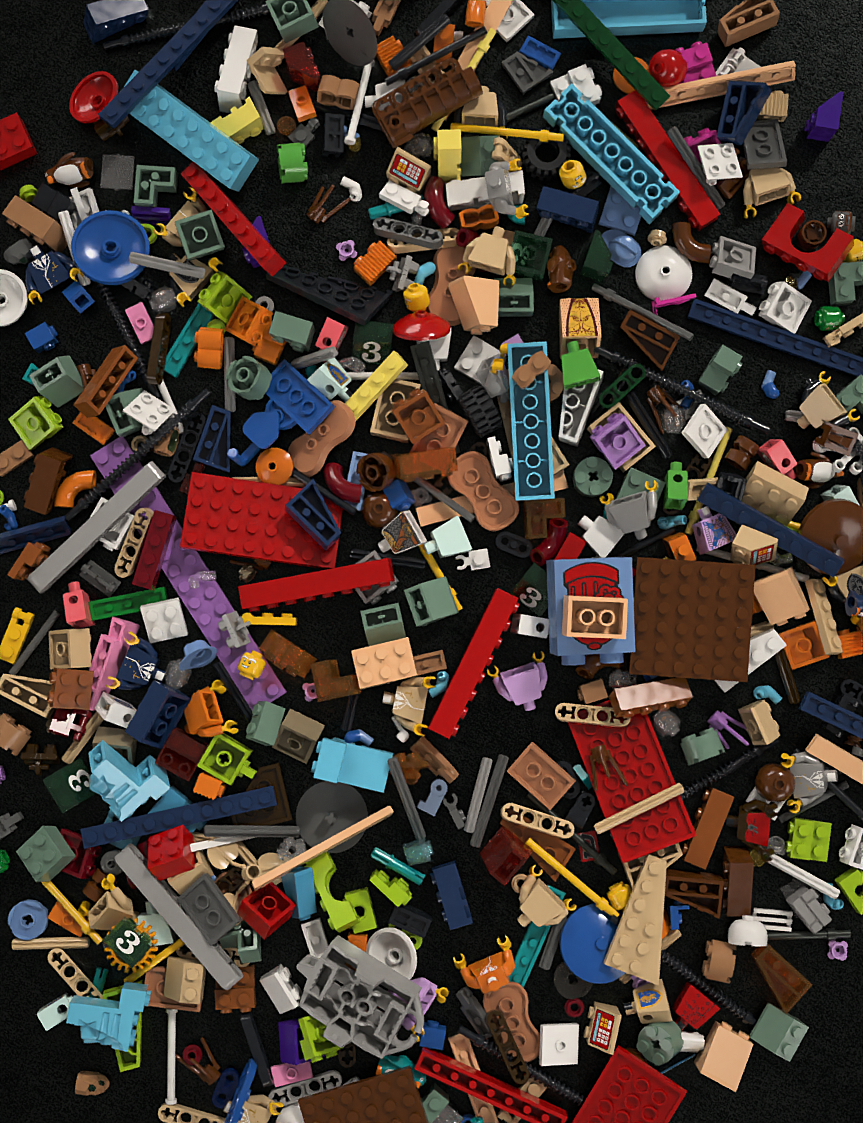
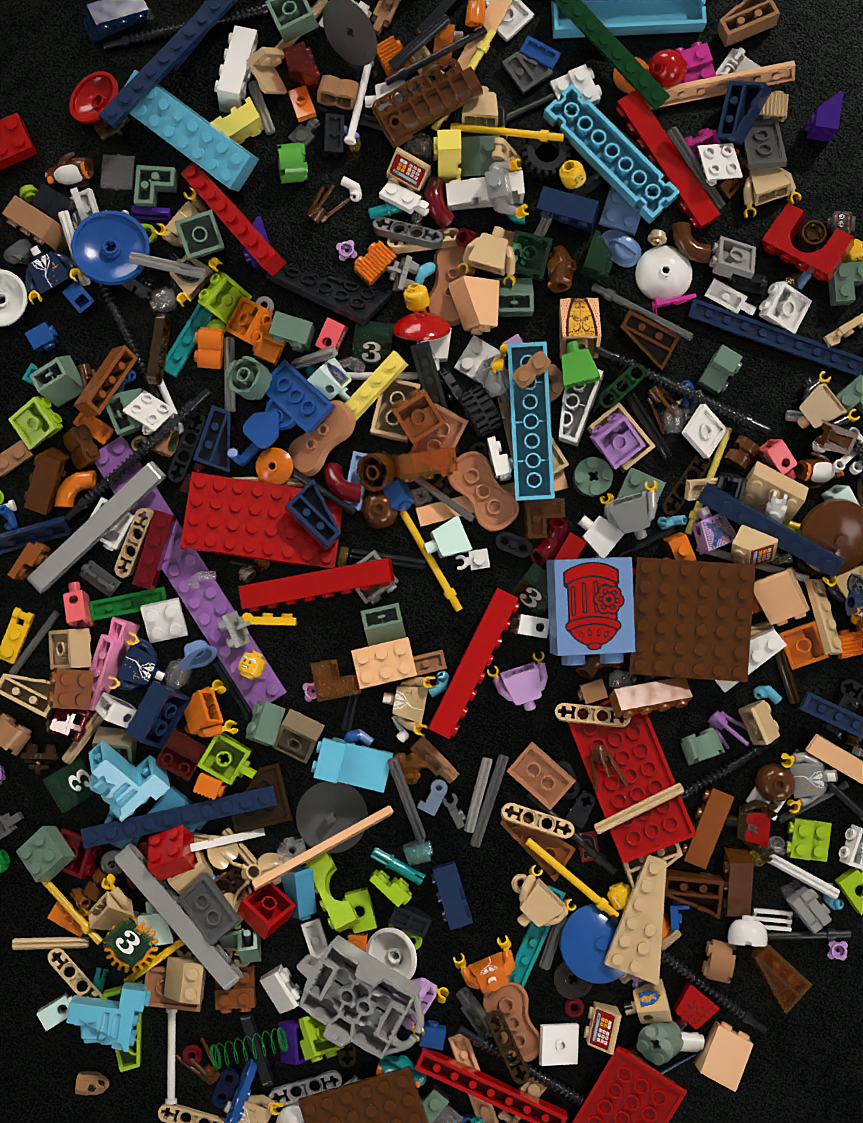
medium blue plate [8,900,49,940] -> none
bright pink plate [125,302,154,345] -> none
dark grey axle [204,825,300,838] -> none
clear orange brick [259,629,317,678] -> none
bright pink plate [271,1061,314,1087] -> none
clear orange plate [277,116,296,136] -> none
torso [378,510,428,554] -> none
sand green slope [404,577,459,627] -> none
orange brick [458,204,499,231] -> none
clear red slope [480,825,533,886] -> none
light nougat brick [562,595,628,639] -> none
teal tile [573,764,592,790] -> none
clear head [652,709,681,737] -> none
bright green torso [663,462,688,510] -> none
sand green slope [749,1003,809,1062] -> none
arm [762,370,779,399] -> none
green head [814,306,845,331] -> none
none -> reddish brown brick [63,424,100,470]
none -> dark orange pin [70,887,91,909]
none -> green piece [210,1027,288,1070]
none -> clear yellow tile [337,546,350,566]
none -> white plate [765,492,787,524]

